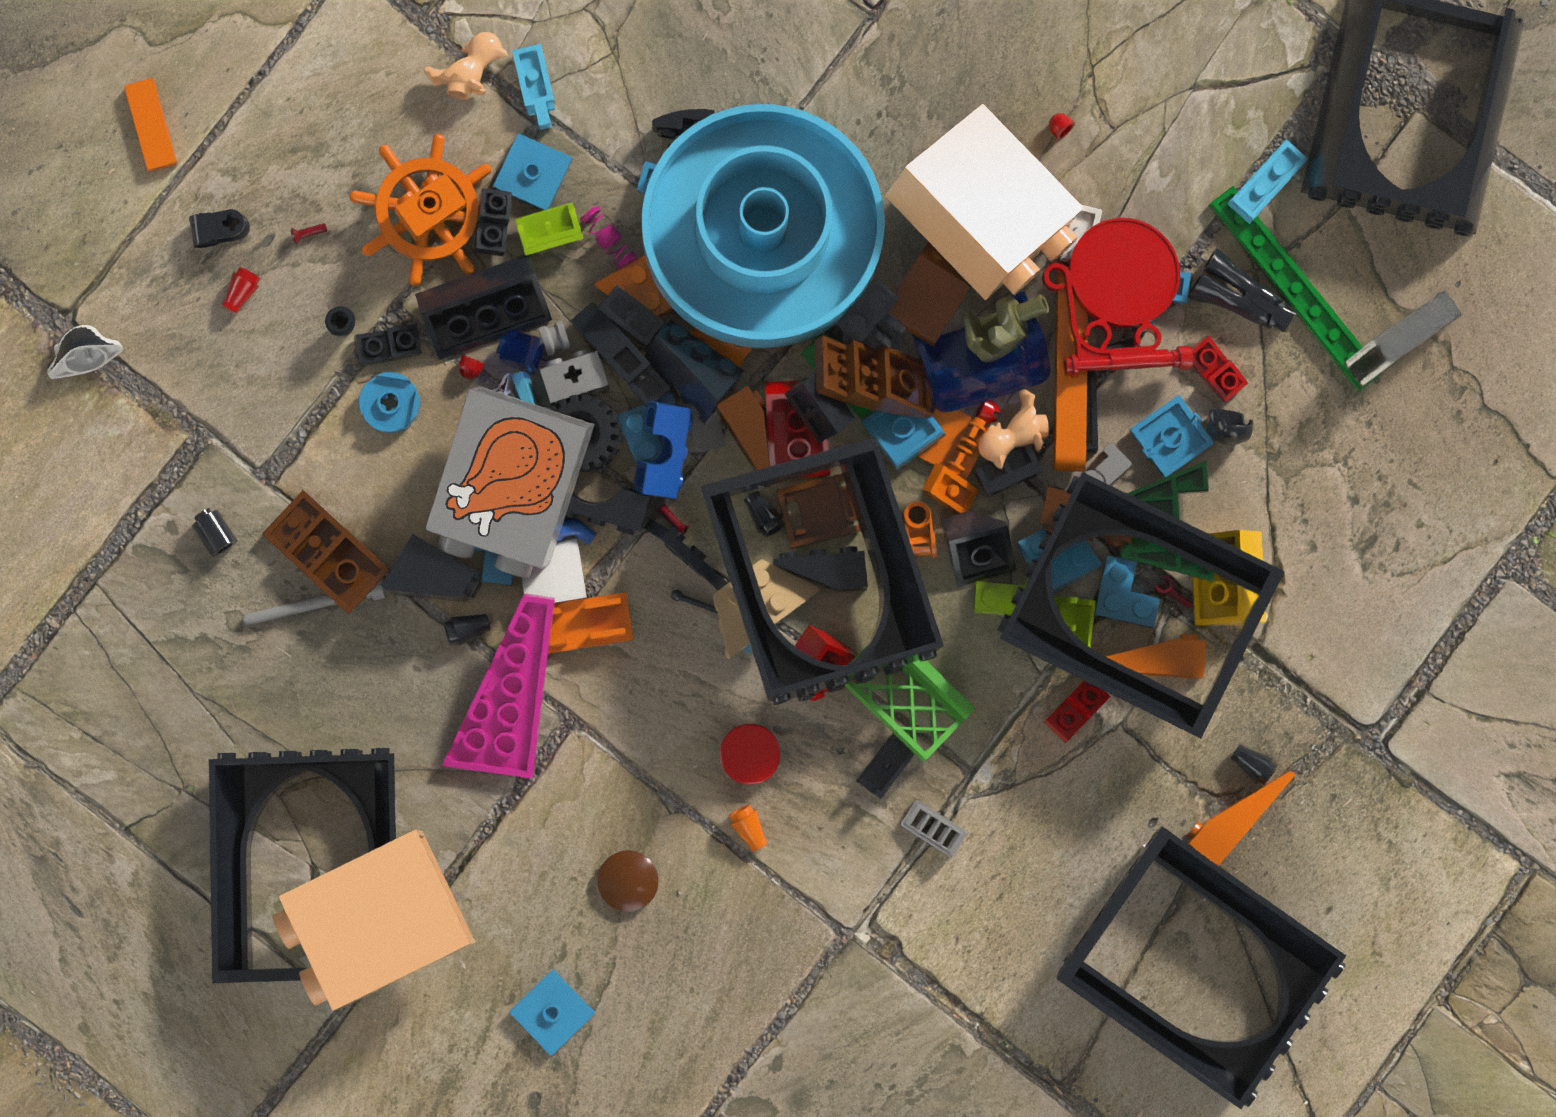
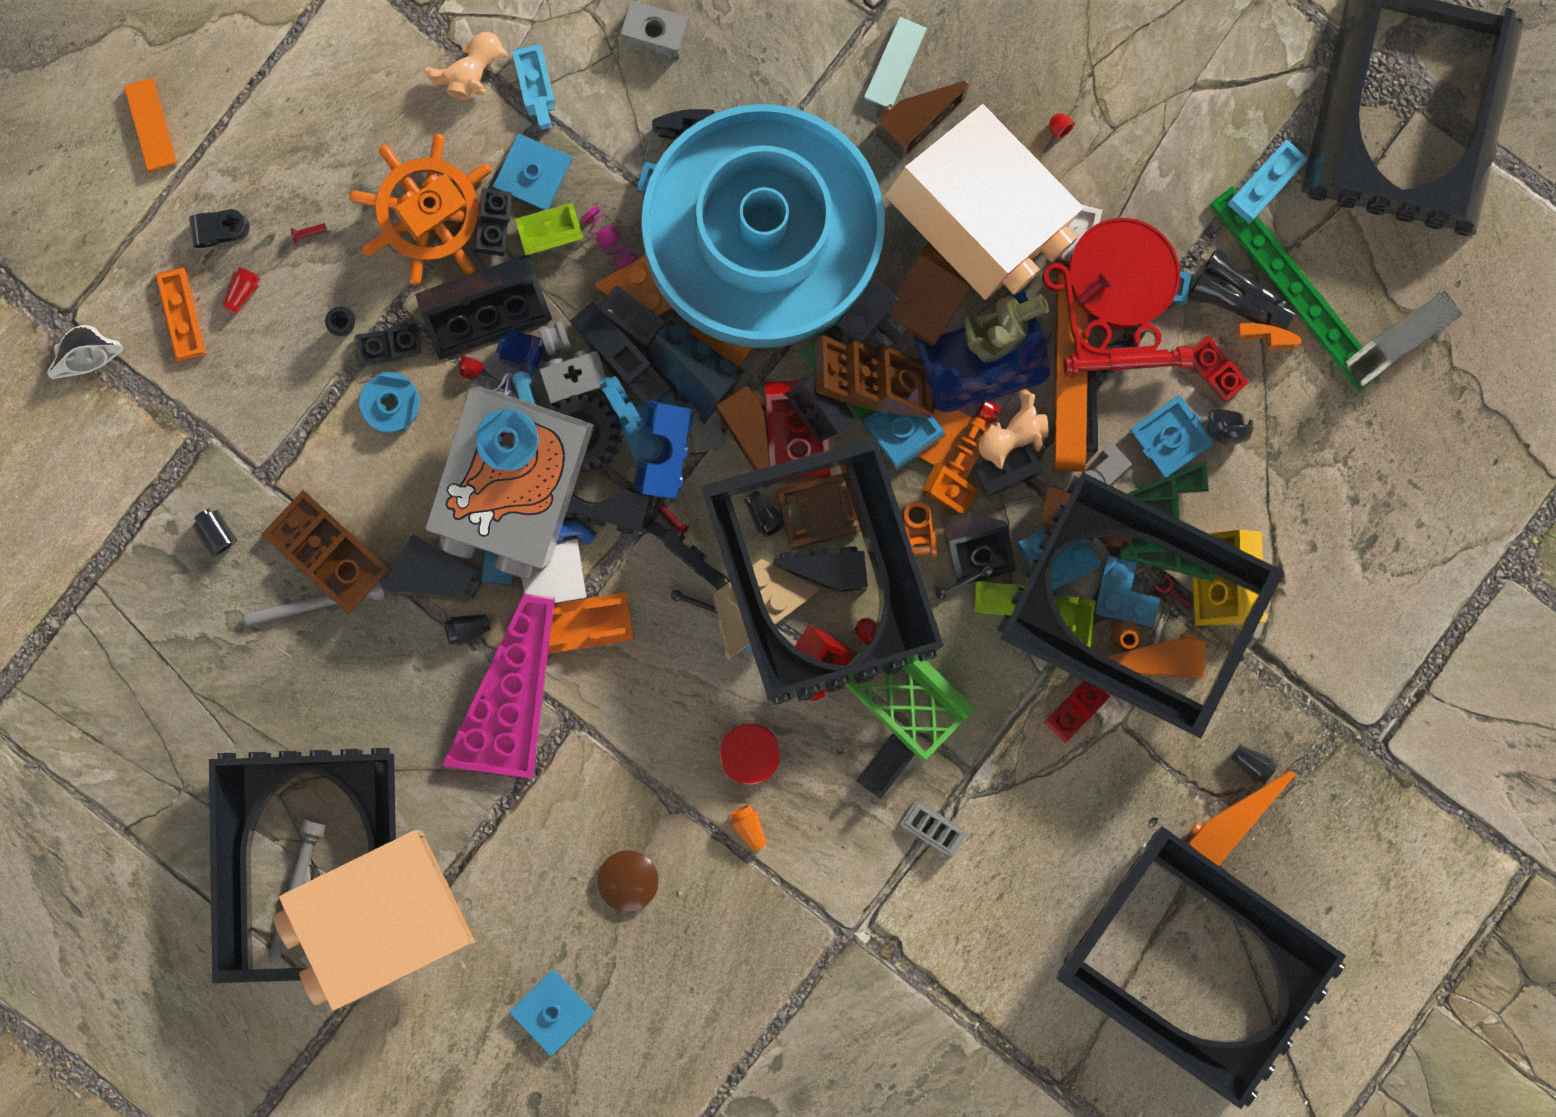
none -> orange tile [155,267,207,362]
none -> light grey piece [268,819,326,964]
none -> dark azure plate [476,408,540,471]
none -> dark azure plate [598,376,643,435]
none -> light grey brick [621,0,689,59]
none -> red hinge [855,617,877,644]
none -> light aqua tile [864,17,927,108]
none -> reddish brown slope [877,81,969,160]
none -> black hinge [935,563,993,600]
none -> dark red piece [1076,273,1111,305]
none -> orange cone [1112,621,1143,651]
none -> orange slope [1235,323,1302,350]

